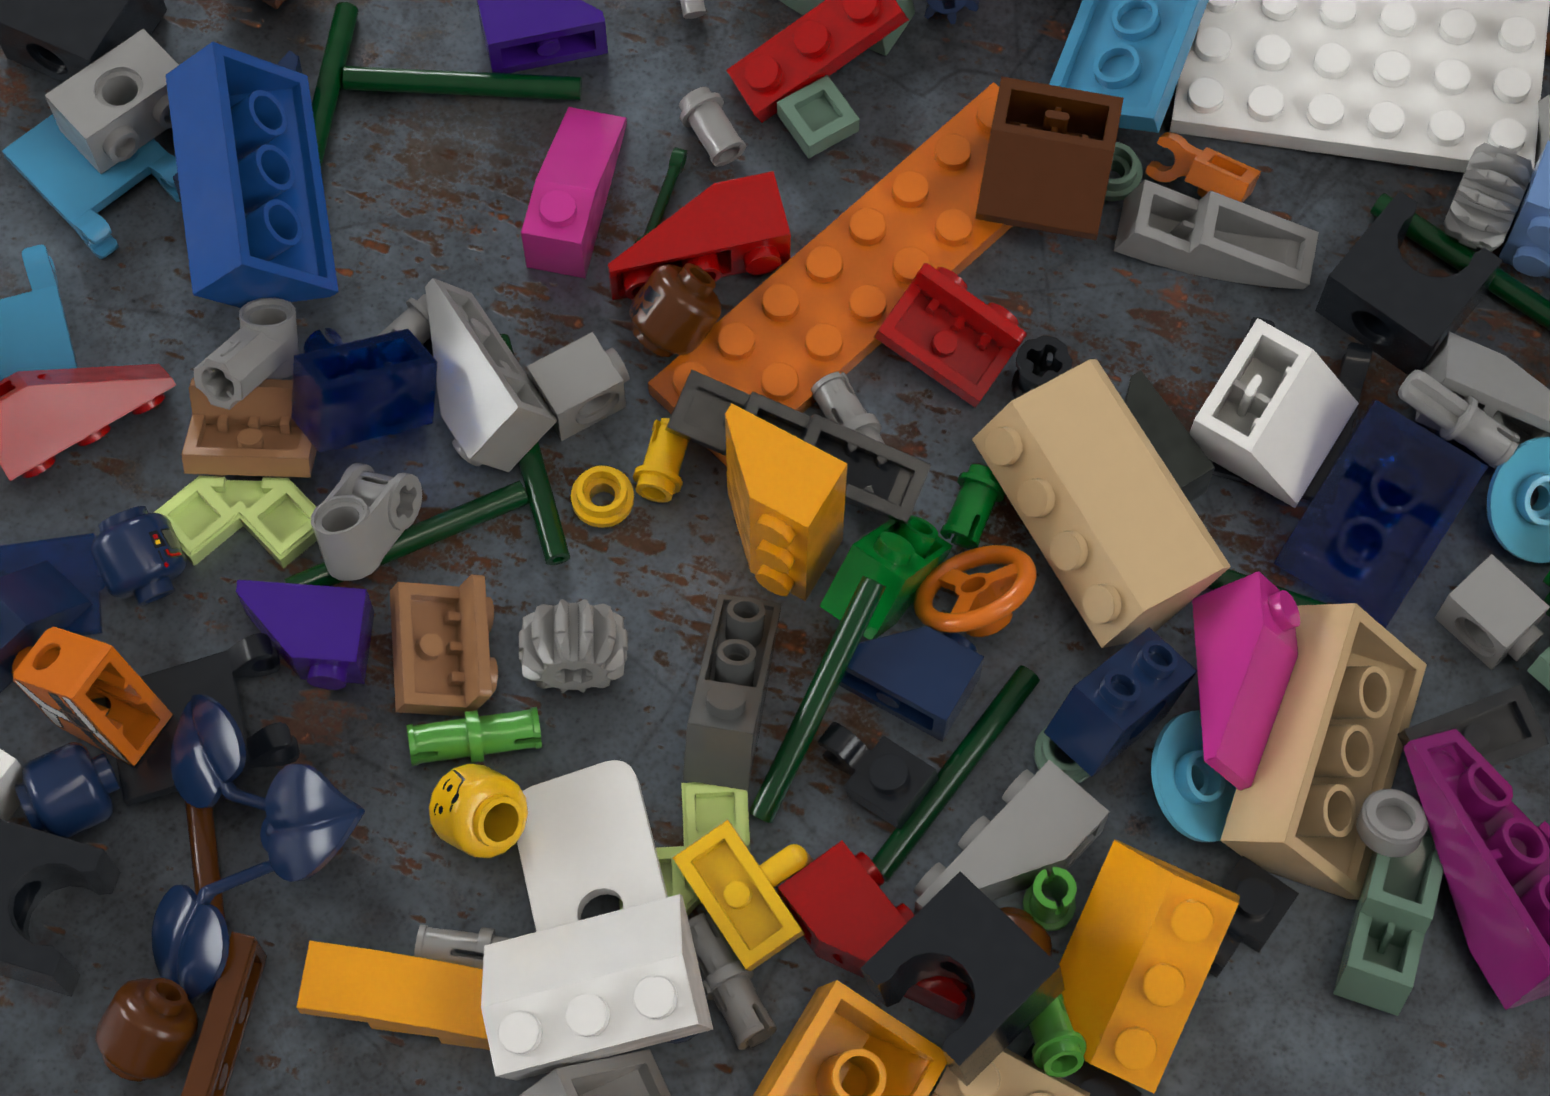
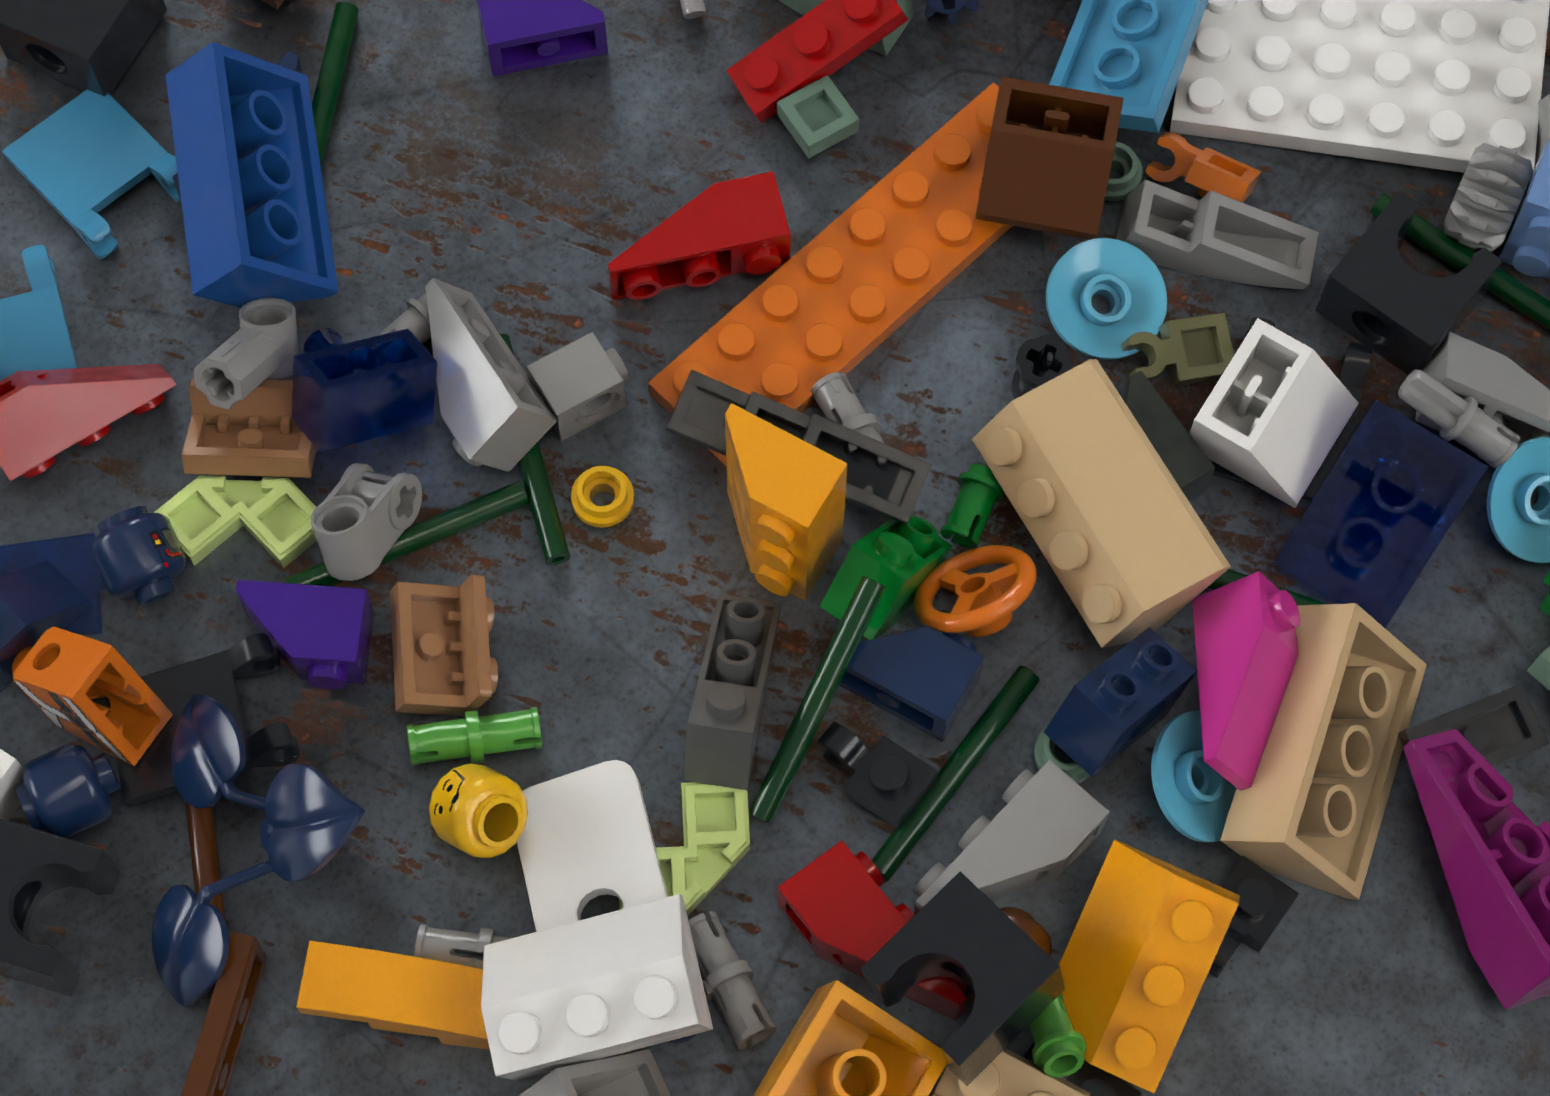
light grey brick [45,28,179,174] -> none
reddish brown head [95,978,199,1082] -> none
dark green bar [343,66,582,101] -> none
light grey gear [519,599,628,693] -> none
dark pink slope [521,107,627,279] -> none
reddish brown head [629,263,722,357] -> none
yellow pin [633,418,689,503] -> none
dark green hinge [634,147,687,244] -> none
yellow plate [673,820,814,971] -> none
light grey pin [679,87,746,167] -> none
red bracket [874,263,1027,408] -> none
bright green pin [1022,867,1077,931] -> none
sand green slope [1333,804,1443,1016] -> none
light grey tile [1356,789,1428,857] -> none
light grey brick [1435,554,1550,670] -> none
none -> medium azure dish [1046,238,1167,360]
none -> olive plate [1121,313,1234,387]

